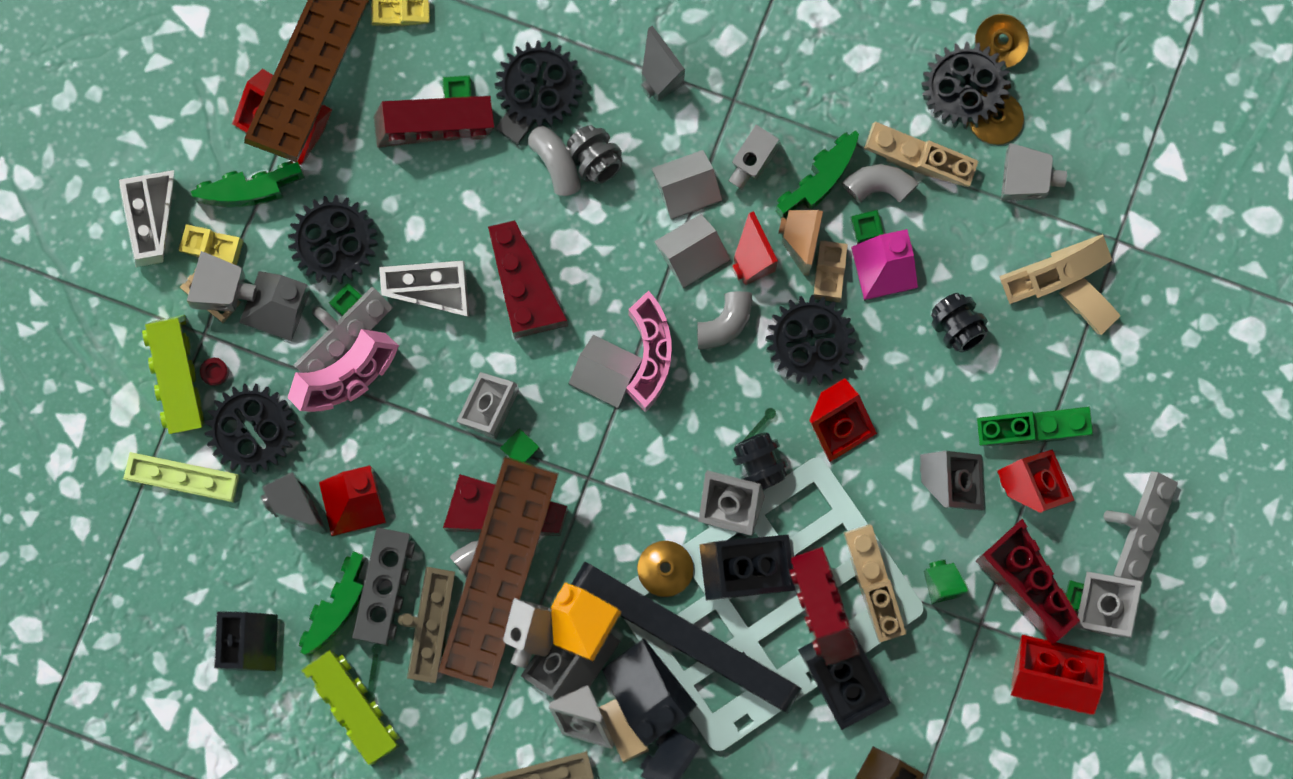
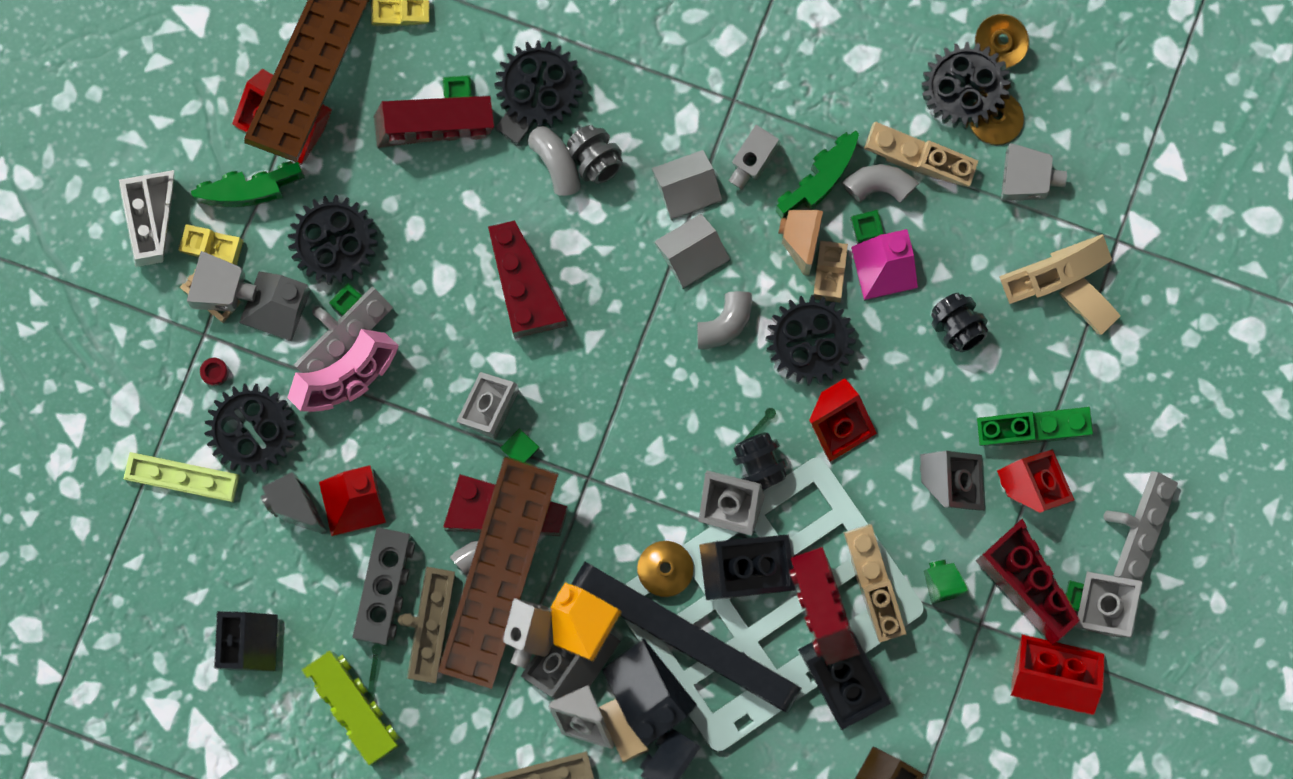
lime wedge [142,315,205,434] -> none
green slope [299,551,366,656] -> none
white wedge [379,261,469,317] -> none
light grey slope [568,335,642,408] -> none
bright pink brick [626,291,672,413] -> none
dark grey slope [640,25,685,102] -> none
slope [732,211,778,285] -> none

